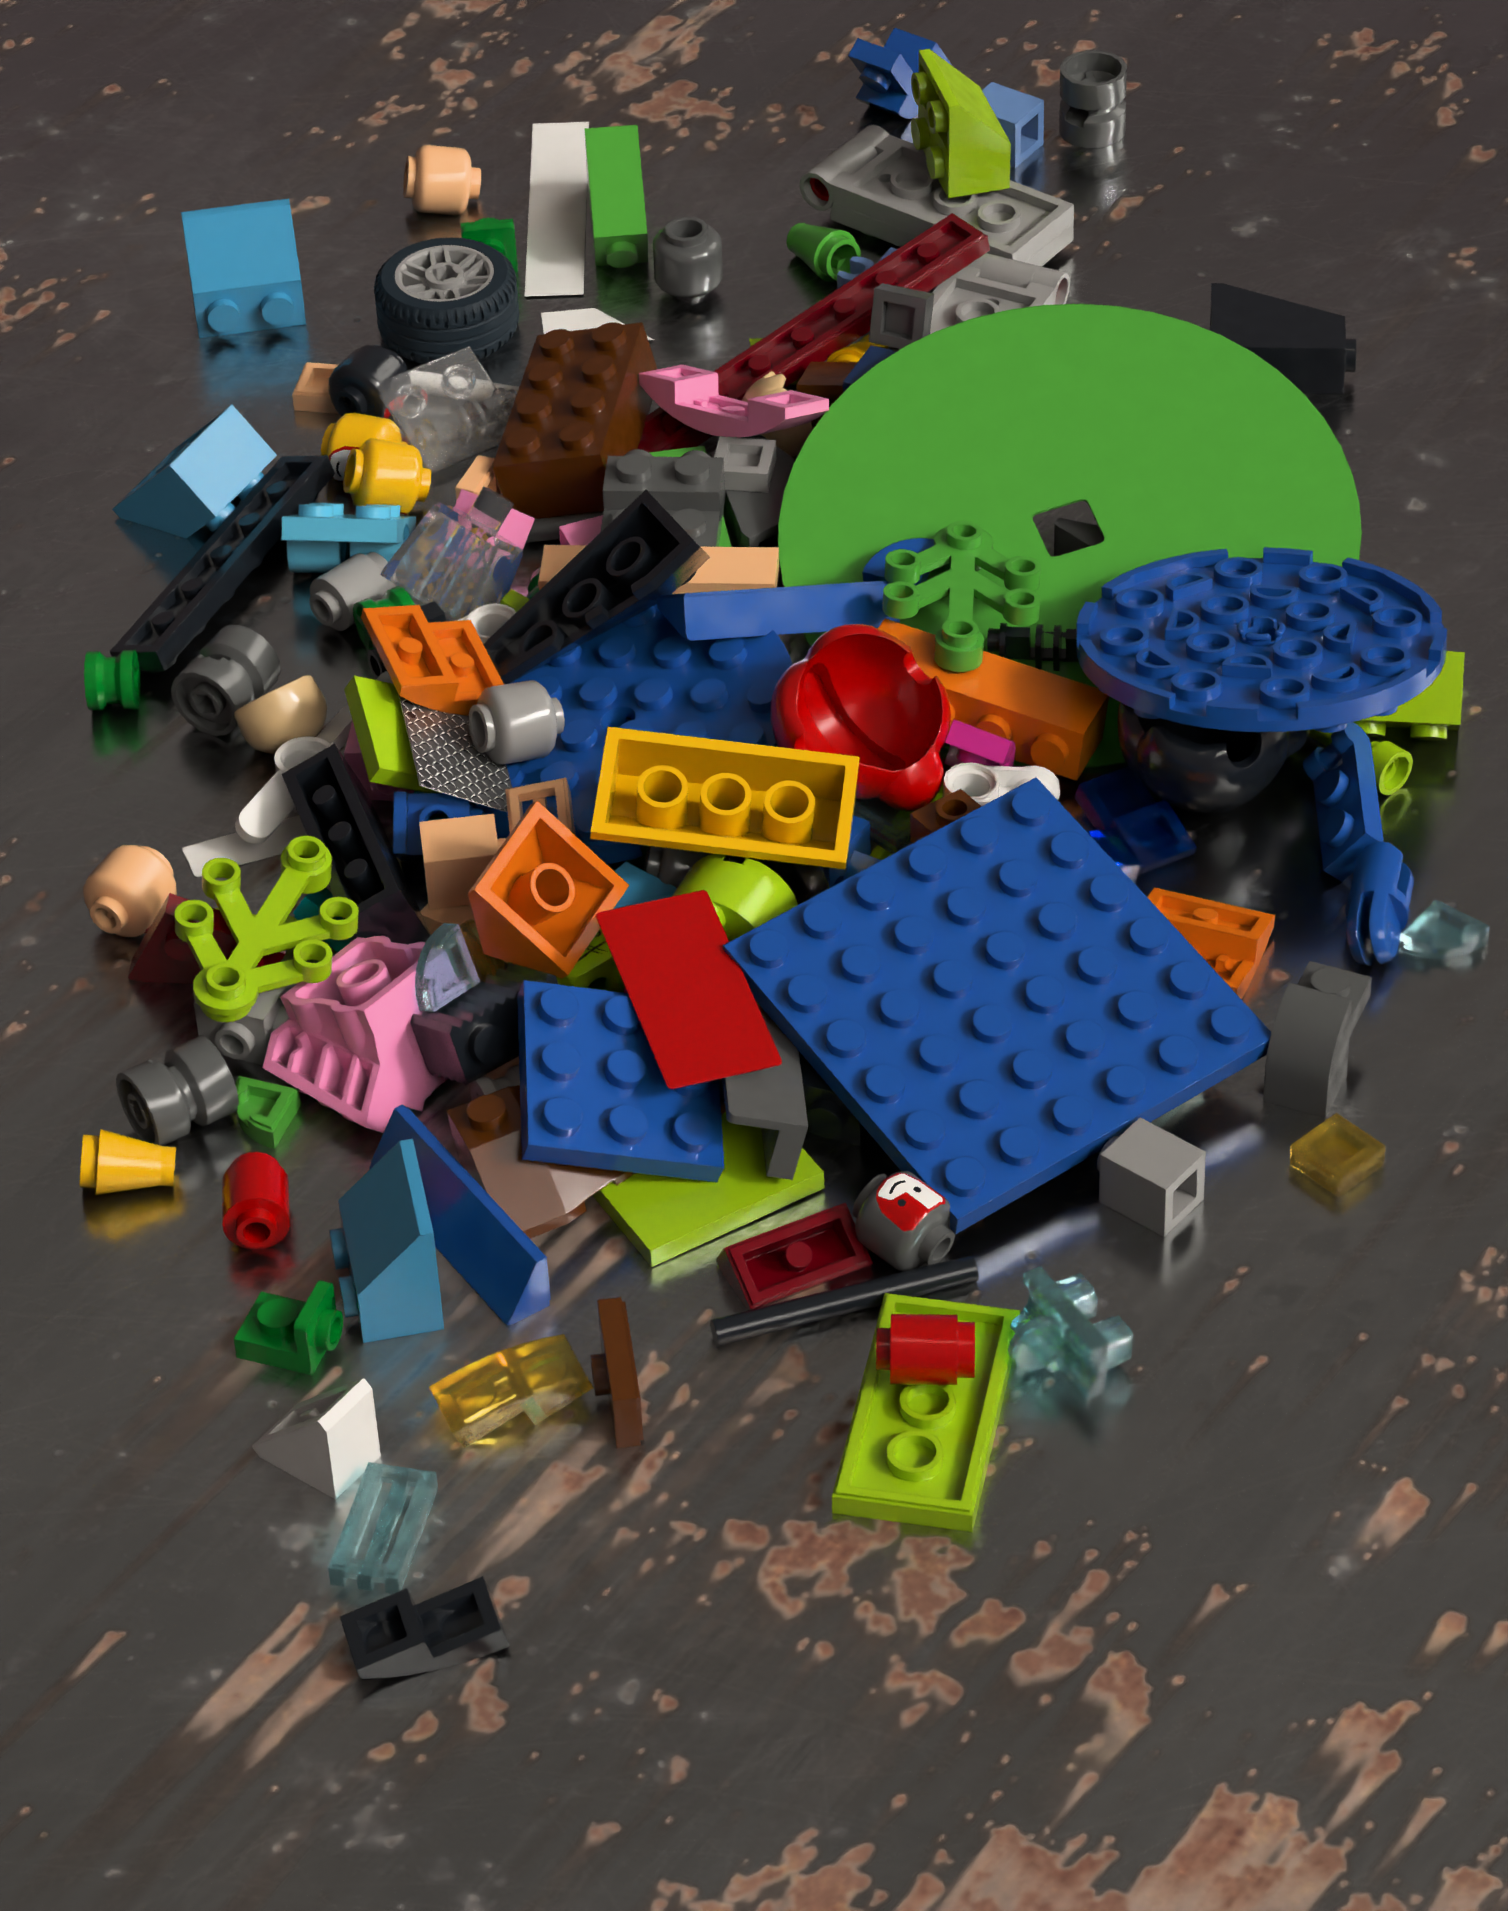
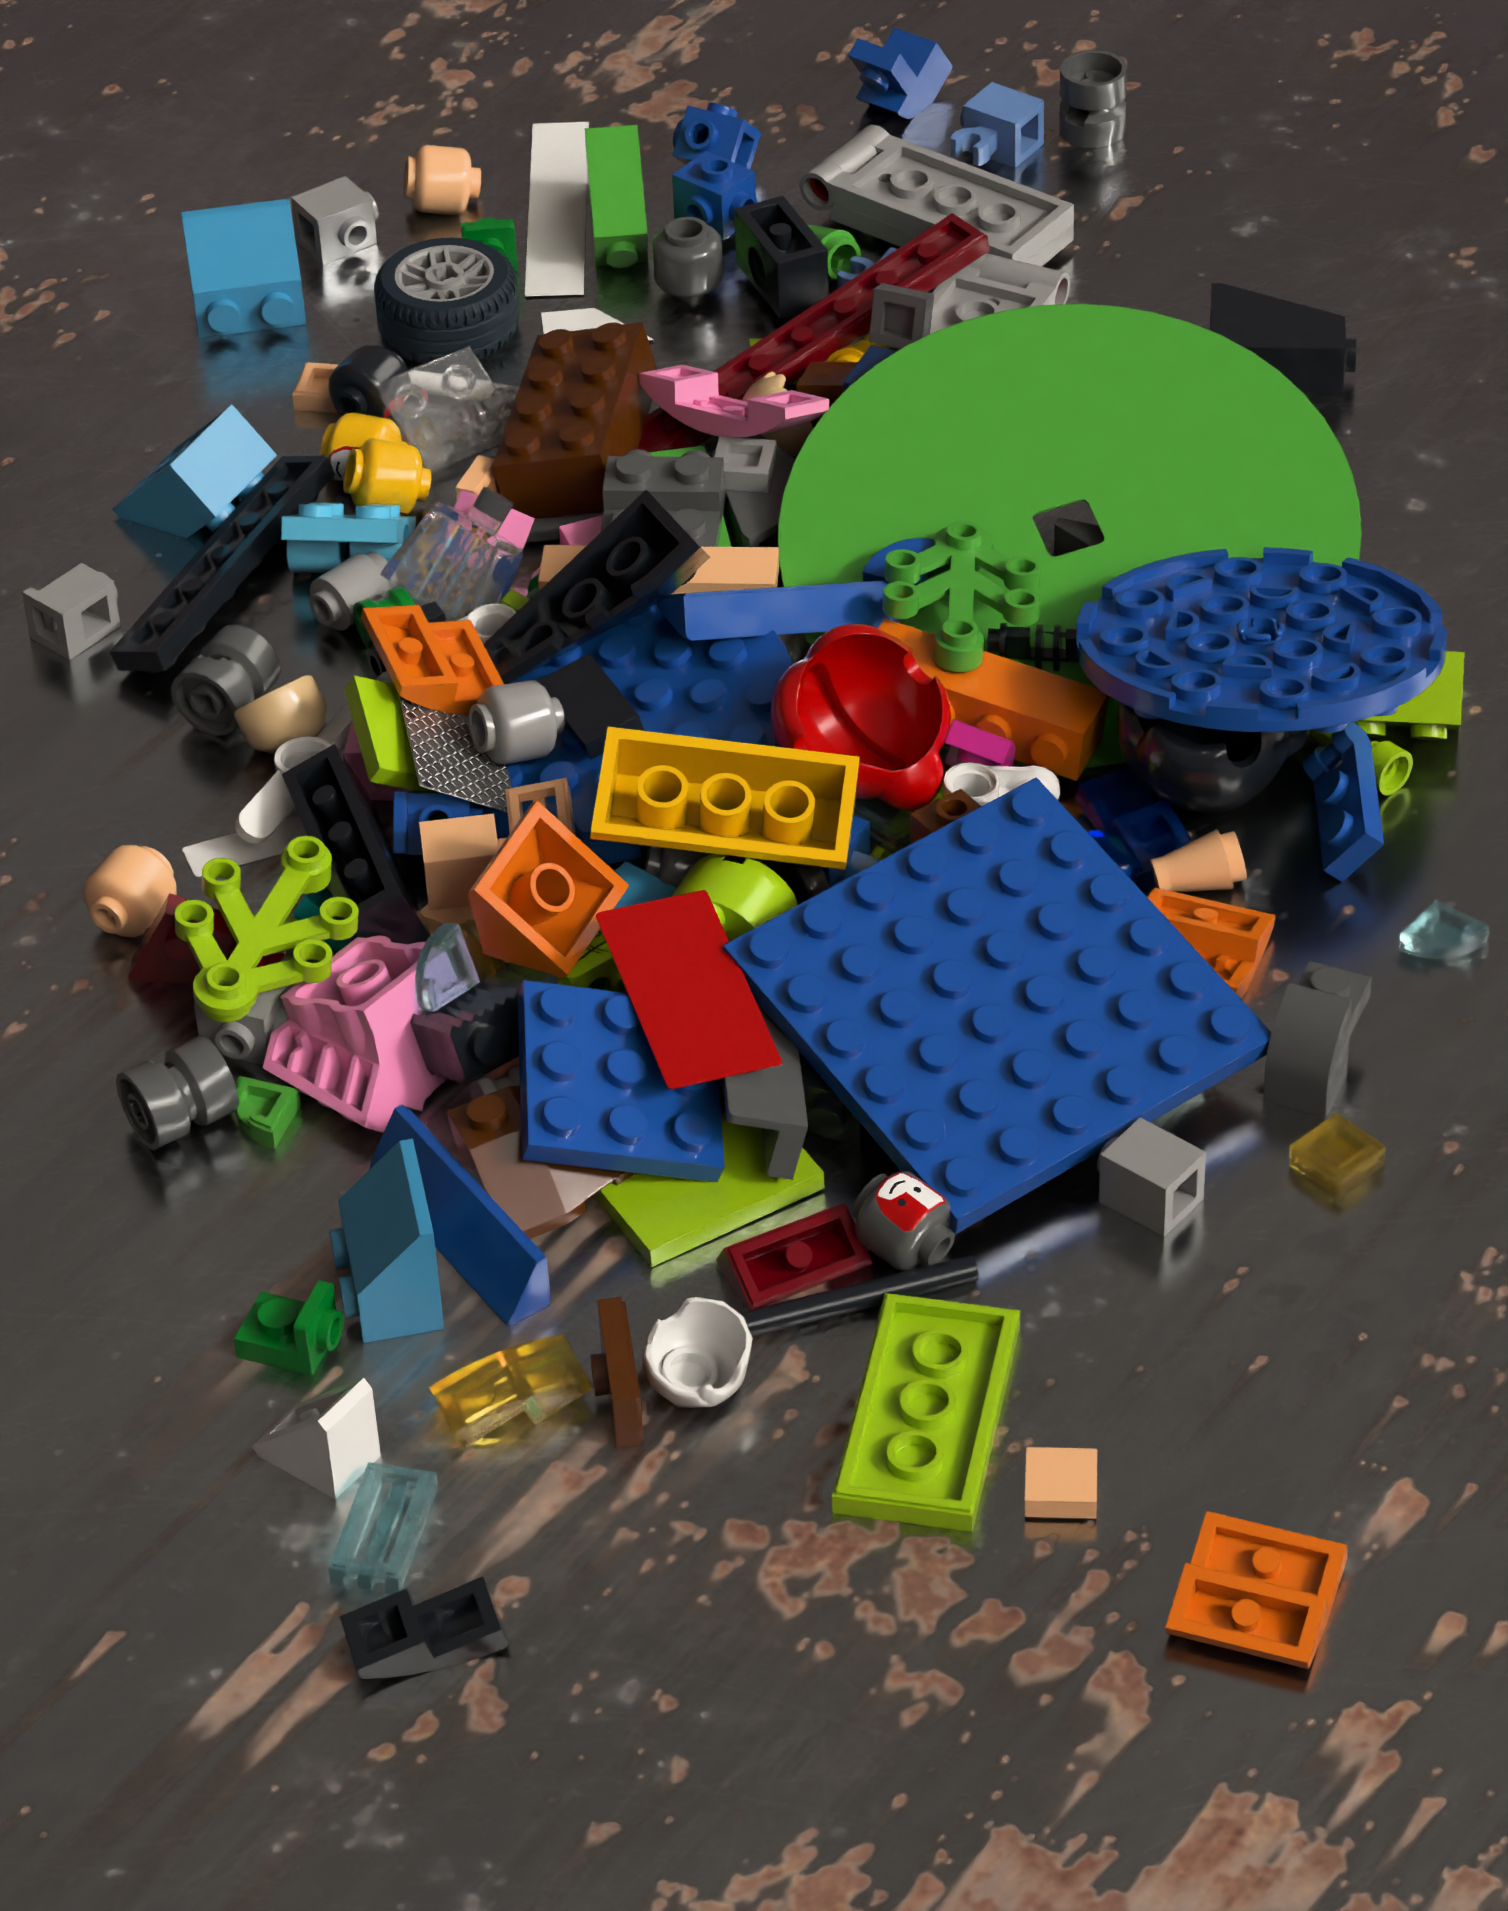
yellow cone [79,1129,176,1195] -> none
green wheel [84,650,140,711] -> none
red brick [222,1152,290,1250] -> none
red brick [876,1314,975,1385] -> none
lime slope [911,49,1011,198] -> none
clear light blue hips [1008,1266,1133,1400] -> none
blue arm [1345,841,1414,966] -> none
none -> light grey brick [22,563,121,661]
none -> light grey brick [291,176,379,265]
none -> black tile [537,653,645,759]
none -> white hair [643,1297,752,1408]
none -> blue brick [672,103,762,169]
none -> blue brick [672,151,757,240]
none -> black brick [734,196,829,318]
none -> light nougat tile [1025,1447,1097,1519]
none -> light nougat cone [1150,829,1247,892]
none -> orange slope [1165,1511,1348,1669]

